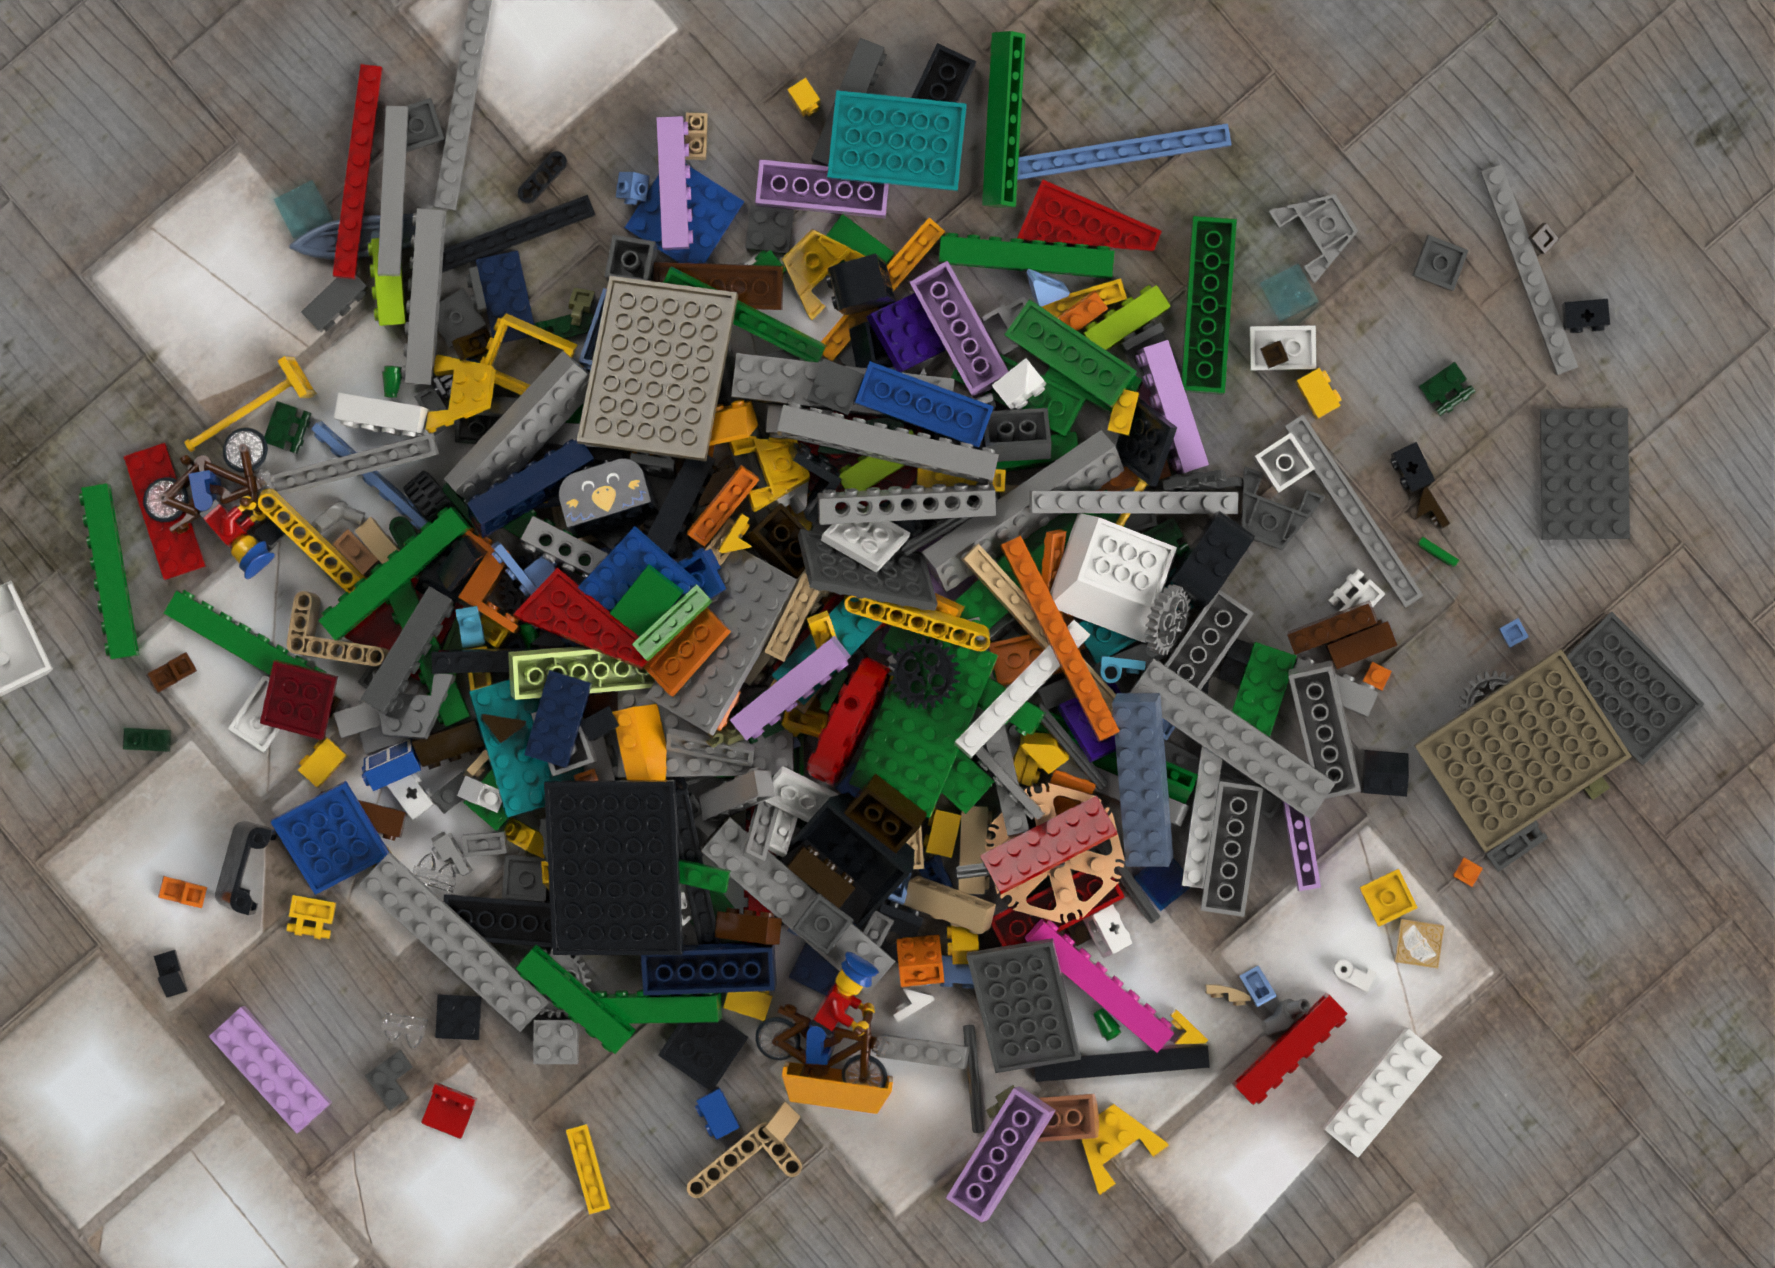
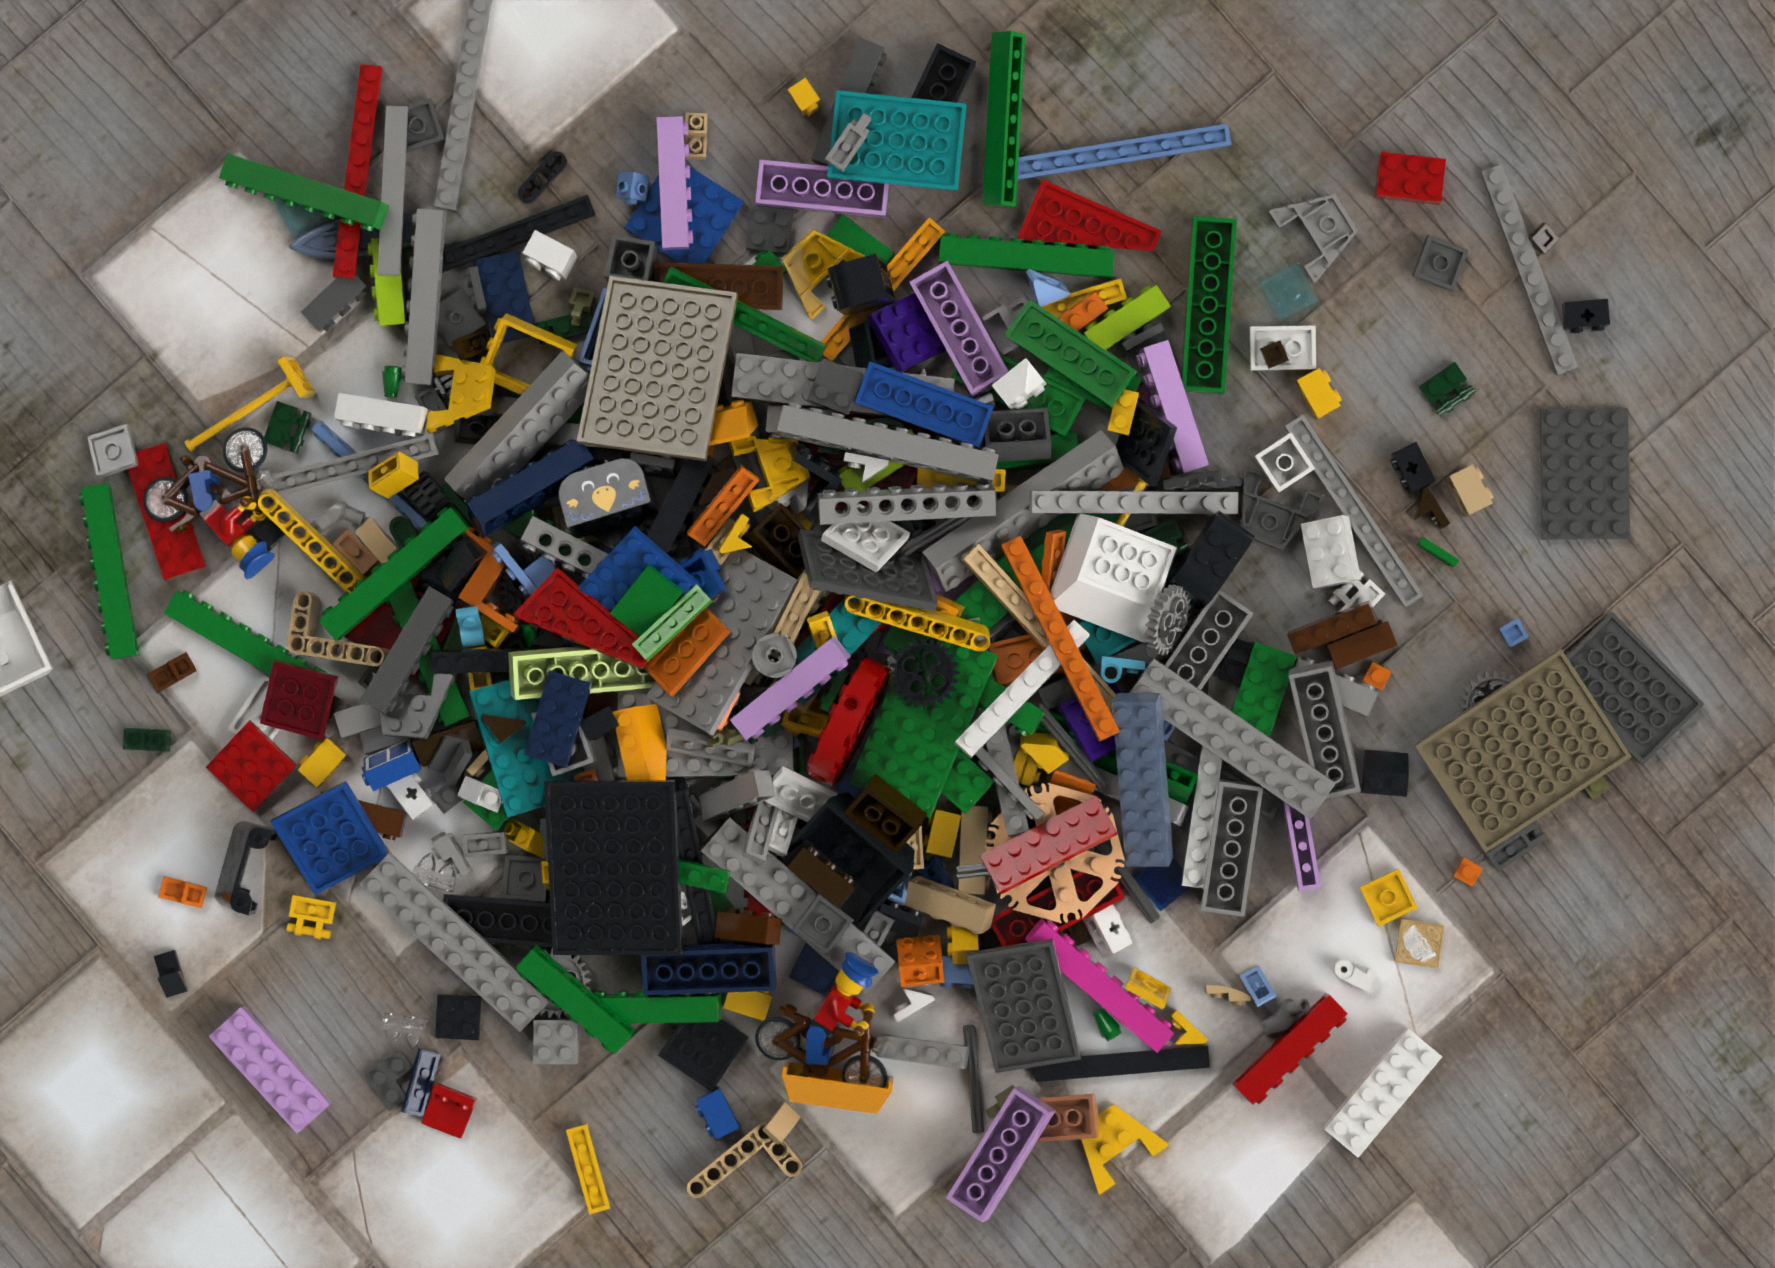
none -> light grey tile [87,424,139,479]
none -> red plate [206,720,297,812]
none -> green brick [219,153,389,232]
none -> yellow brick [368,451,419,499]
none -> tile [401,1048,441,1117]
none -> dark grey panel [428,735,472,786]
none -> white brick [523,230,578,281]
none -> light grey plate [752,633,797,678]
none -> light grey hinge [825,113,871,172]
none -> white slope [844,452,889,483]
none -> yellow tile [1125,967,1172,1009]
none -> white brick [1301,515,1361,589]
none -> red brick [1374,152,1446,205]
none -> tan brick [1445,464,1494,518]

